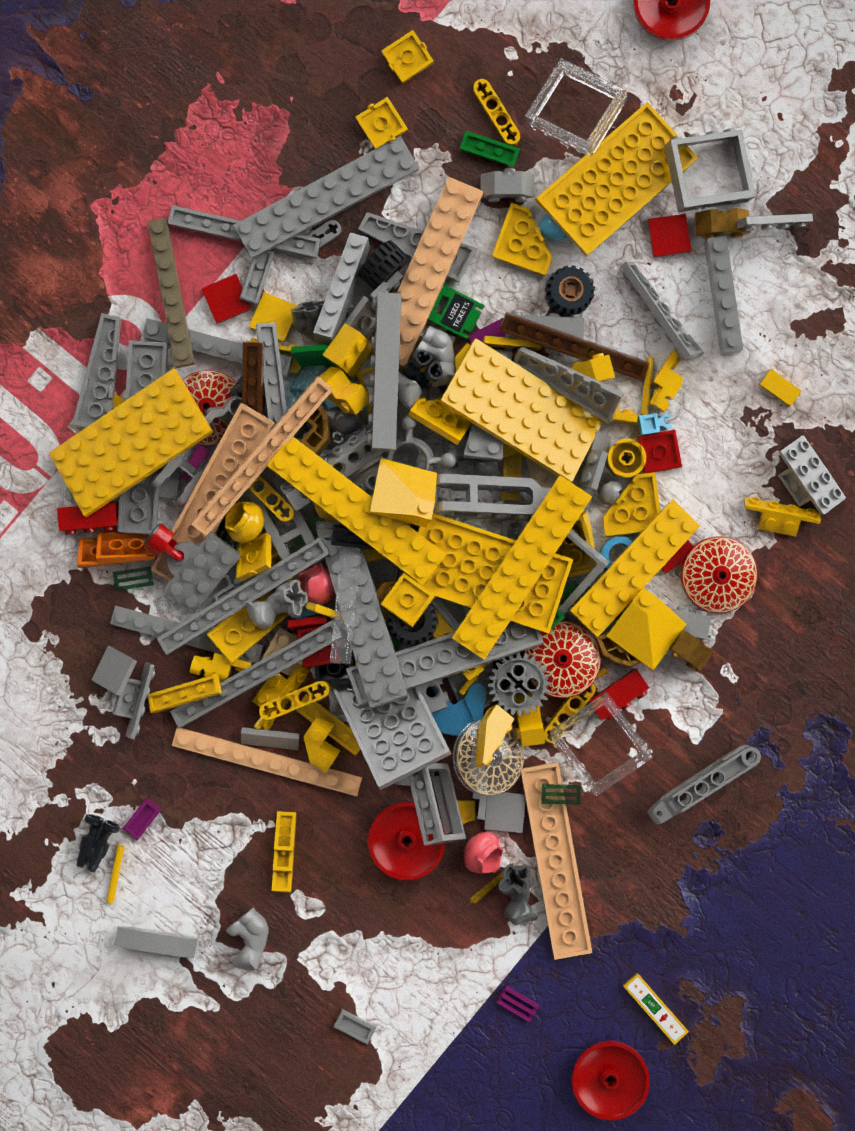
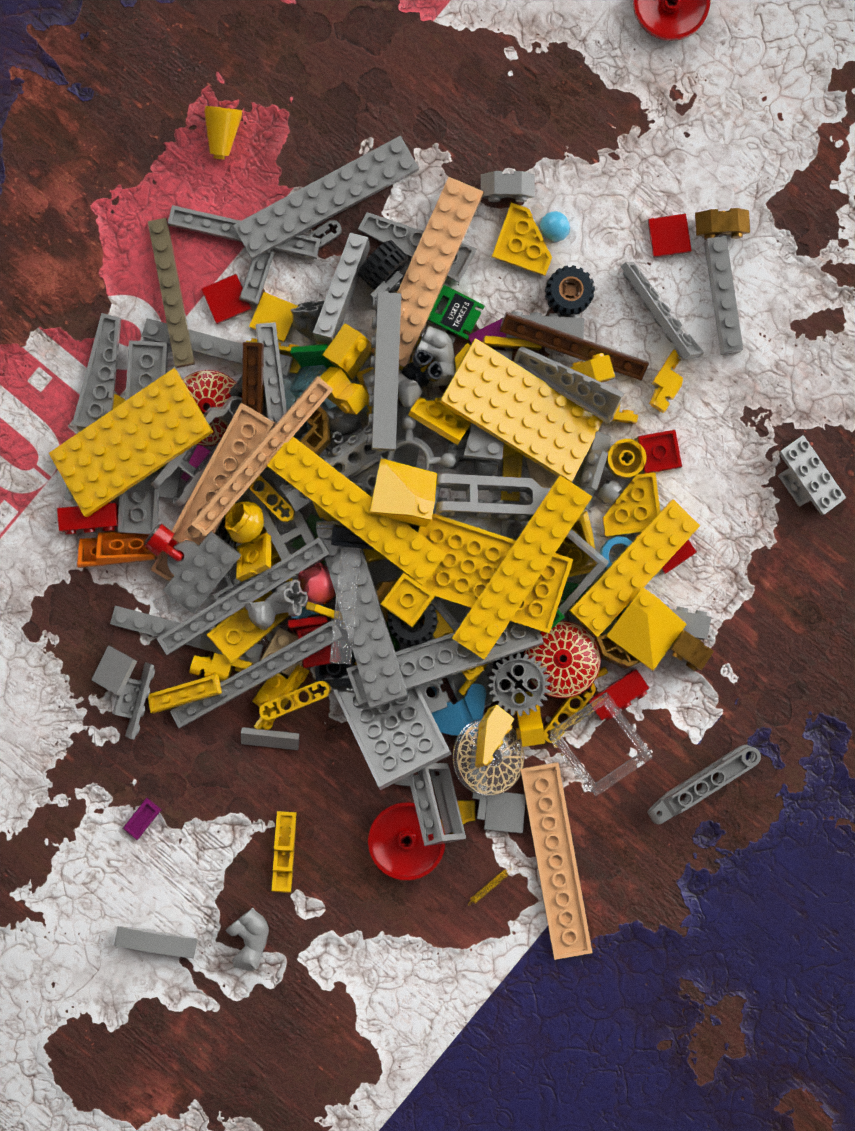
black piece [76,814,120,873] -> none
yellow piece [106,845,125,903] -> none
clear green tile [113,566,154,591] -> none
light nougat plate [172,727,362,796] -> none
yellow tile [296,694,360,756] -> none
yellow brick [304,715,340,773] -> none
light grey tile [333,1009,376,1045] -> none
light grey tile [342,296,376,341] -> none
yellow plate [355,97,408,149] -> none
yellow plate [381,30,434,84] -> none
green plate [460,131,520,168] -> none
coral helmet [464,832,503,874] -> none
yellow beam [473,79,520,146] -> none
magenta tile [496,985,539,1023] -> none
dark grey animal [498,863,538,926] -> none
clear window [525,58,628,156] -> none
yellow plate [535,102,698,257] -> none
clear green tile [541,784,581,805] -> none
red dish [572,1040,650,1120] -> none
tile [623,973,689,1045] -> none
medium azure plate [637,413,672,436] -> none
yellow piece [641,357,654,415] -> none
light grey window [664,128,756,212] -> none
red dish [680,536,758,613] -> none
light grey plate [736,214,813,231] -> none
yellow bracket [744,497,821,537] -> none
yellow tile [759,369,802,407] -> none
none -> yellow cone [204,106,242,160]

